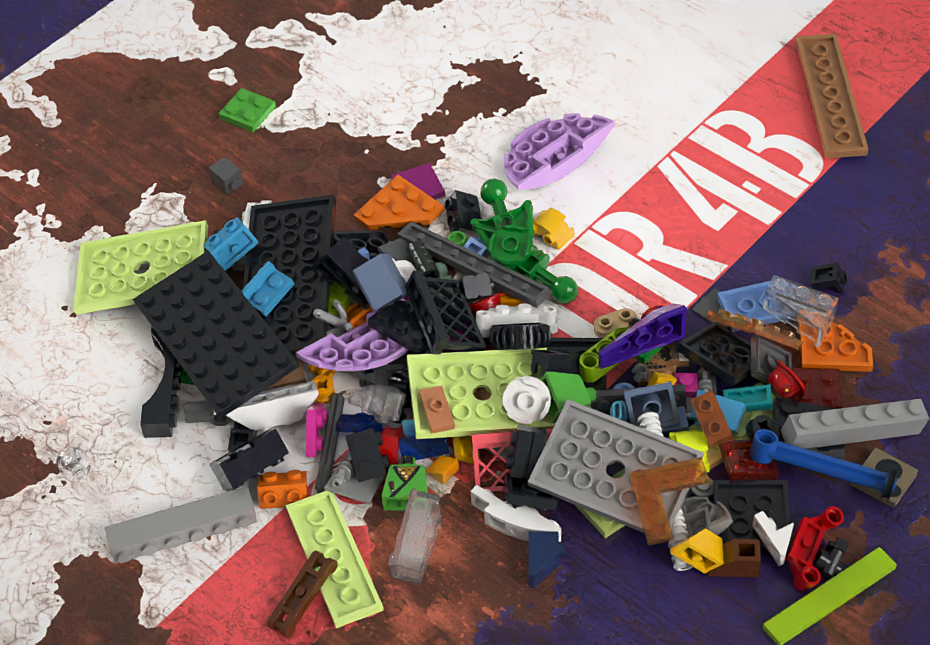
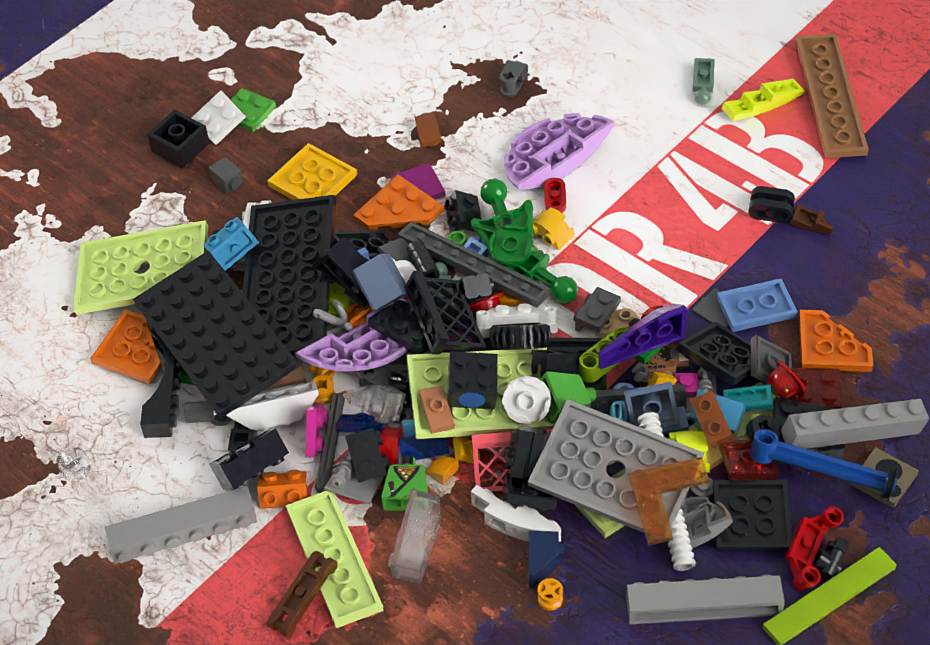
dark azure bracket [241,261,295,317] -> none
yellow slope [670,528,724,574] -> none
clear orange plate [706,309,803,350] -> none
reddish brown slope [708,539,761,577] -> none
white slope [752,511,794,566] -> none
clear wedge [763,275,839,348] -> none
black bracket [810,262,847,293] -> none
none -> orange plate [90,309,162,385]
none -> black brick [147,109,210,168]
none -> white plate [192,90,246,145]
none -> yellow plate [268,143,357,200]
none -> dark orange slope [414,111,442,148]
none -> black brick [447,351,498,409]
none -> dark grey piece [499,60,528,97]
none -> light orange wheel [538,578,563,610]
none -> red plate [544,178,566,213]
none -> dark grey bracket [573,287,621,333]
none -> light grey brick [626,574,785,624]
none -> sand green plate [692,58,715,105]
none -> neon yellow slope [722,79,805,121]
none -> black brick [748,186,795,223]
none -> reddish brown slope [790,204,834,234]

